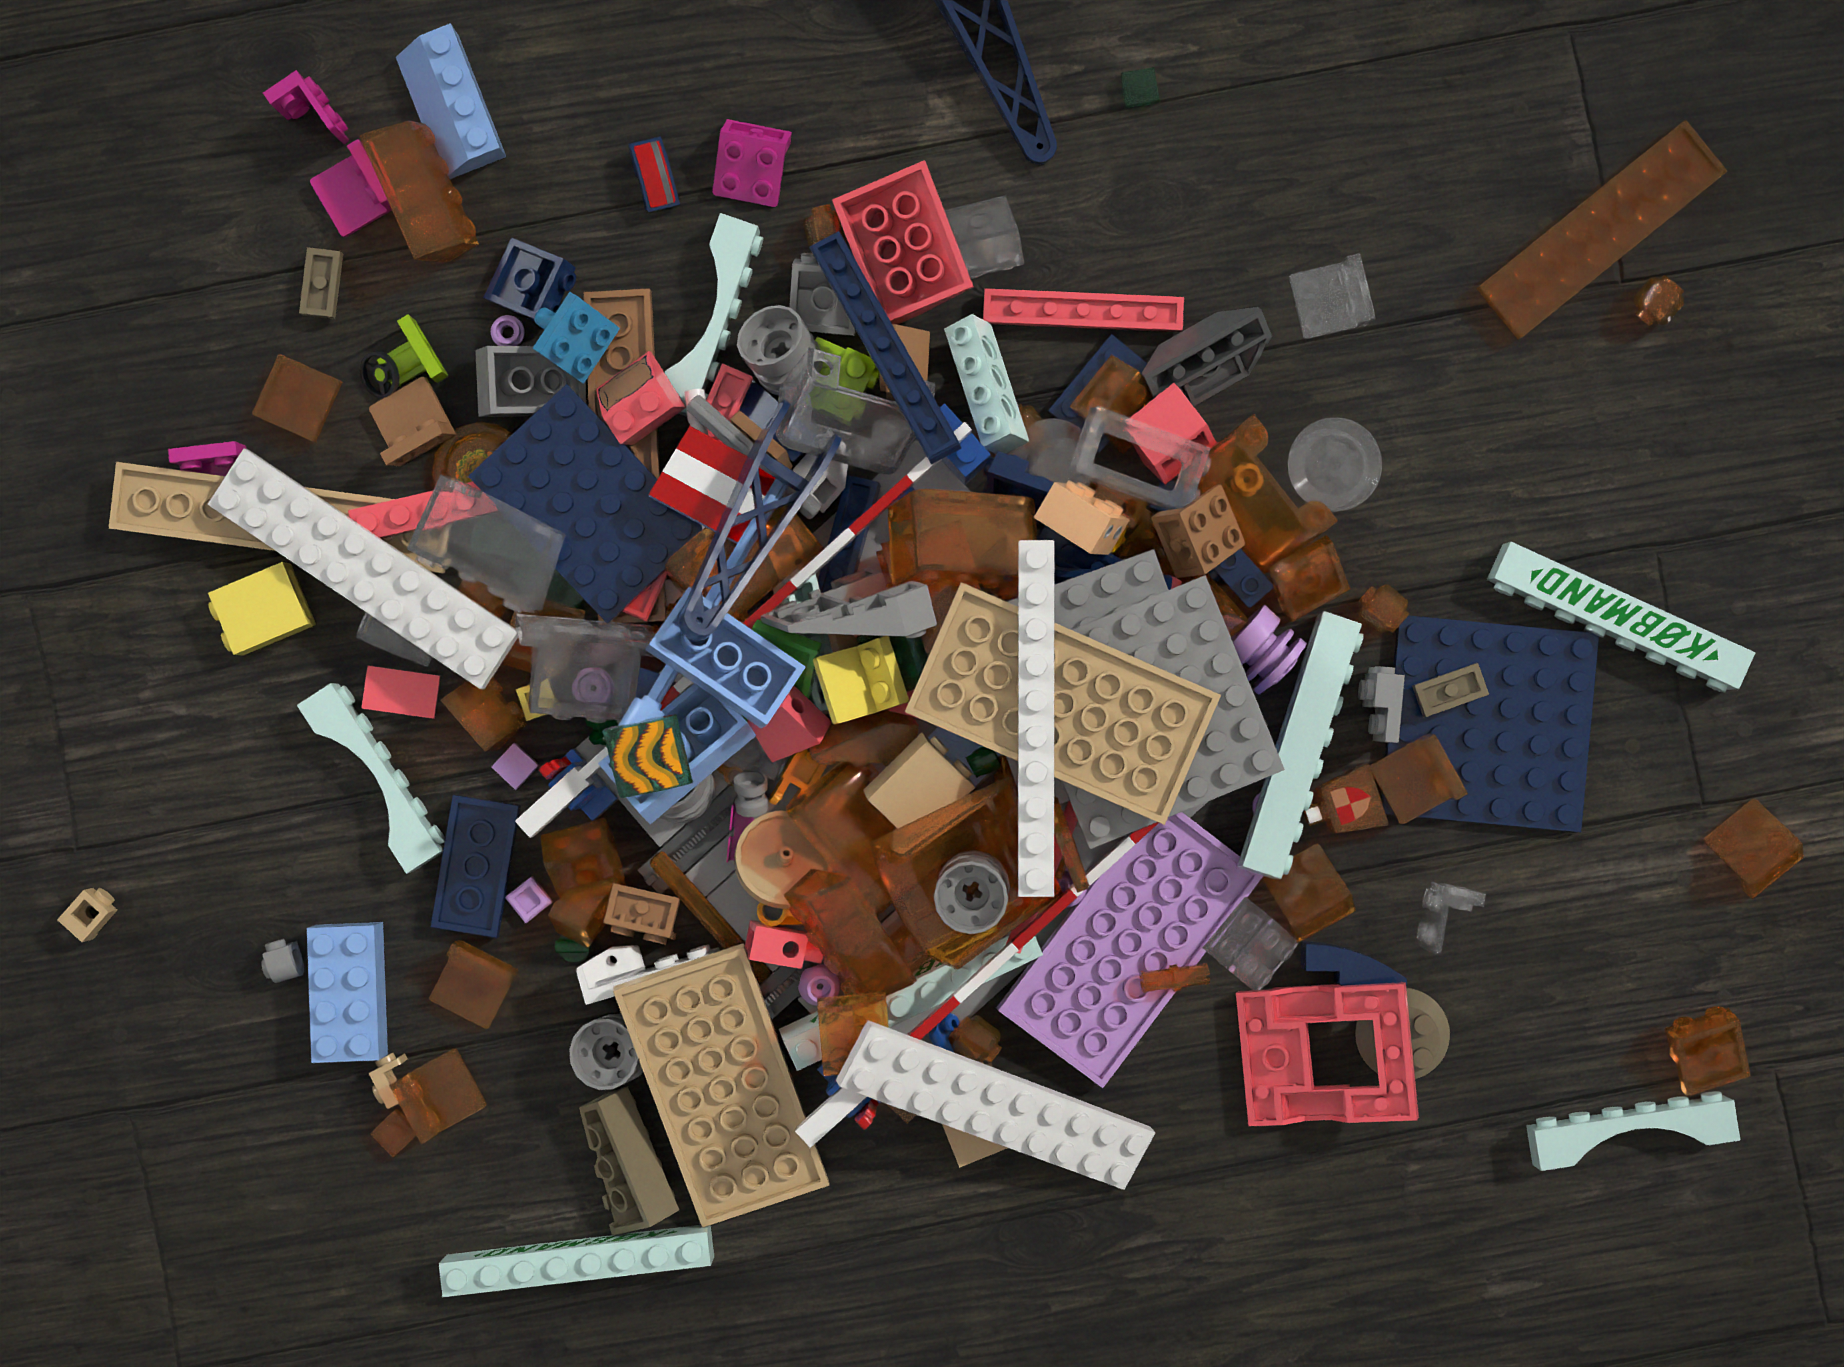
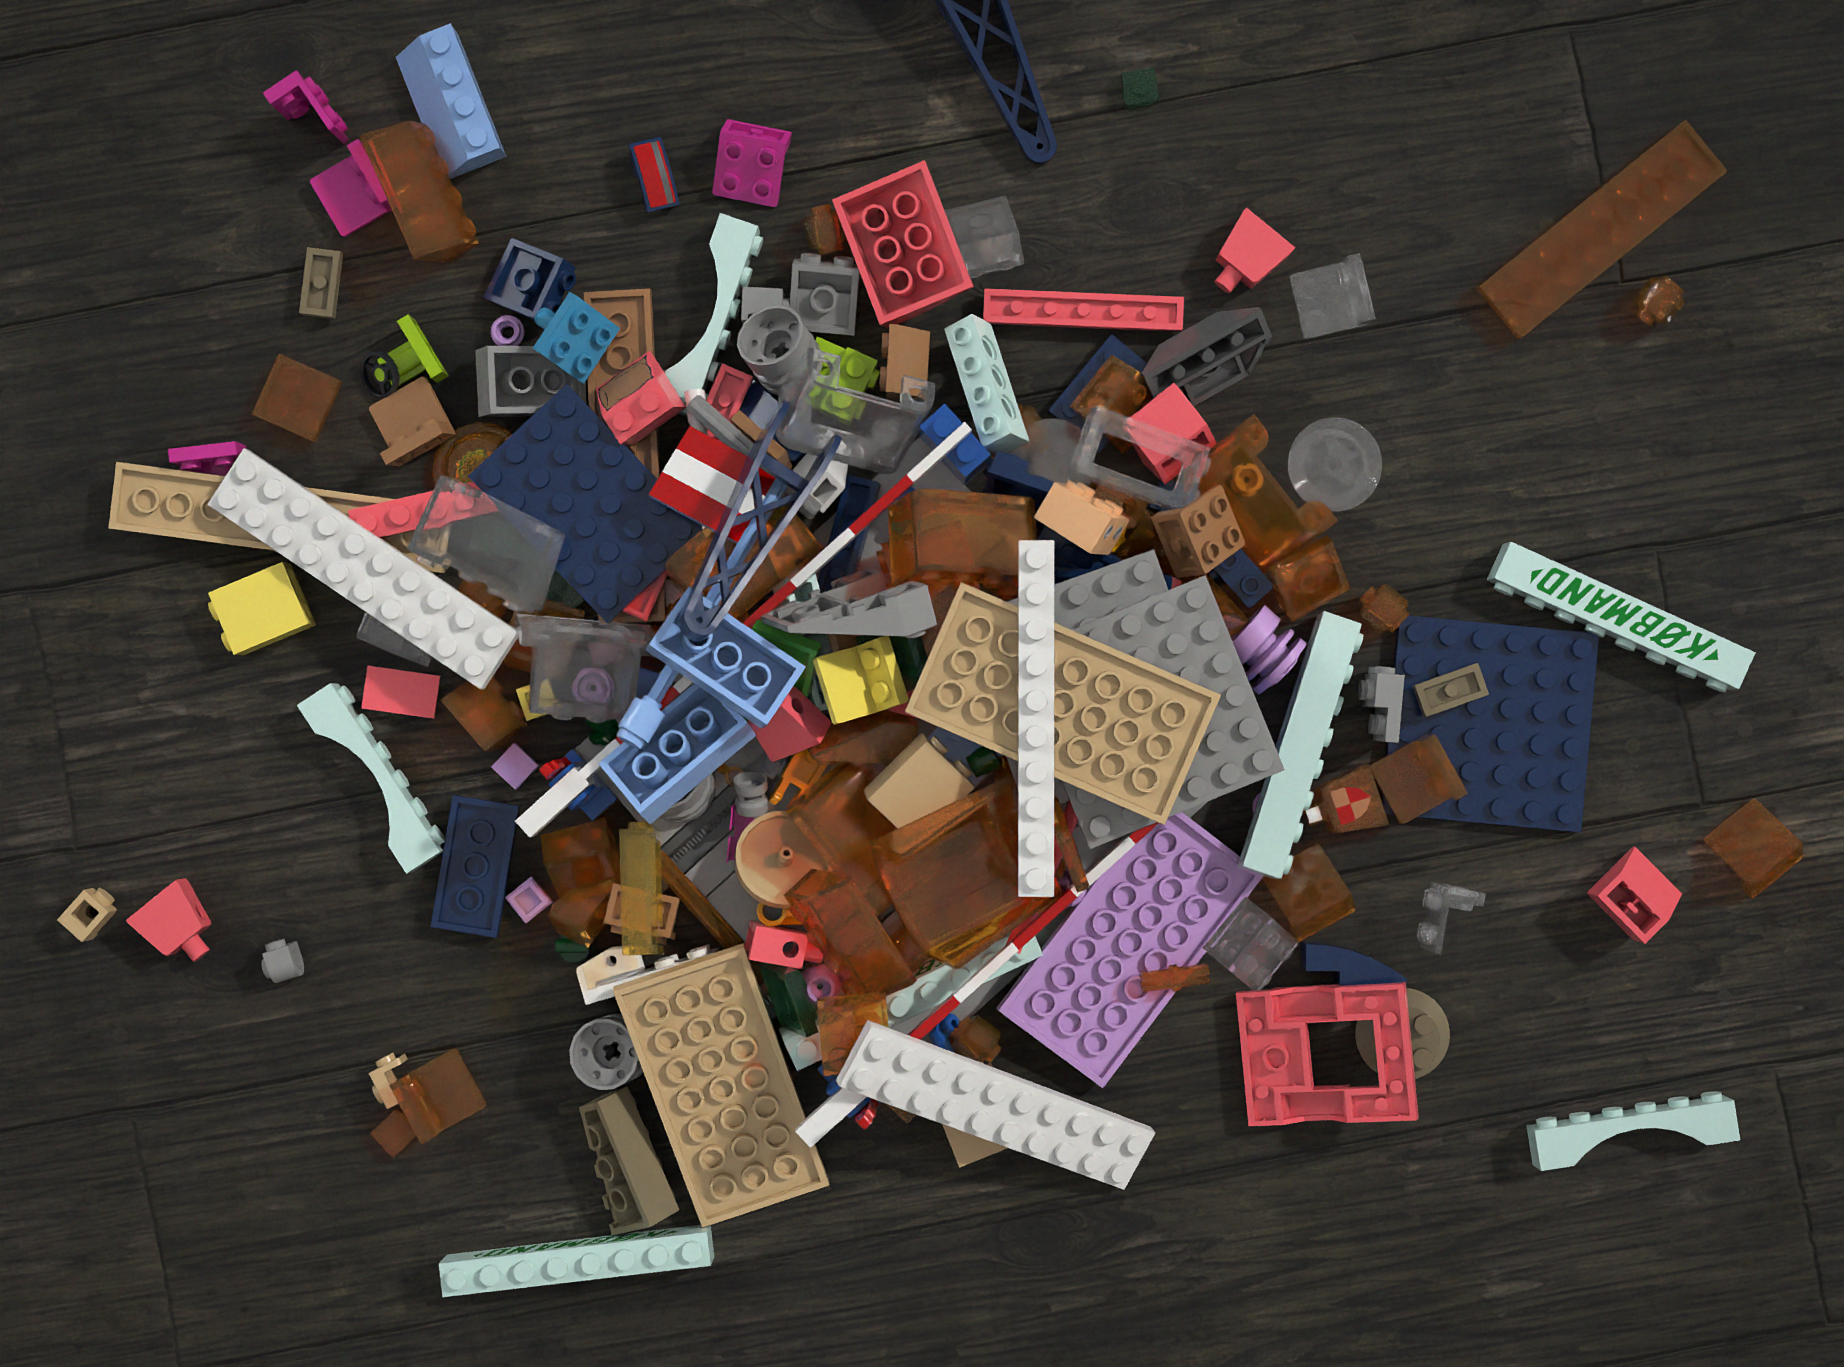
light blue brick [307,922,388,1063] -> none
clear orange bracket [429,940,519,1029] -> none
slope [603,714,693,798] -> none
dark blue tile [810,231,962,465] -> none
light grey wheel [934,850,1010,934] -> none
clear orange plate [1665,1006,1751,1097] -> none
none -> coral torso [126,878,211,962]
none -> clear yellow door [619,822,664,956]
none -> light grey brick [741,287,790,324]
none -> clear green plate [759,963,819,1038]
none -> coral torso [1214,207,1295,294]
none -> coral slope [1587,846,1682,944]

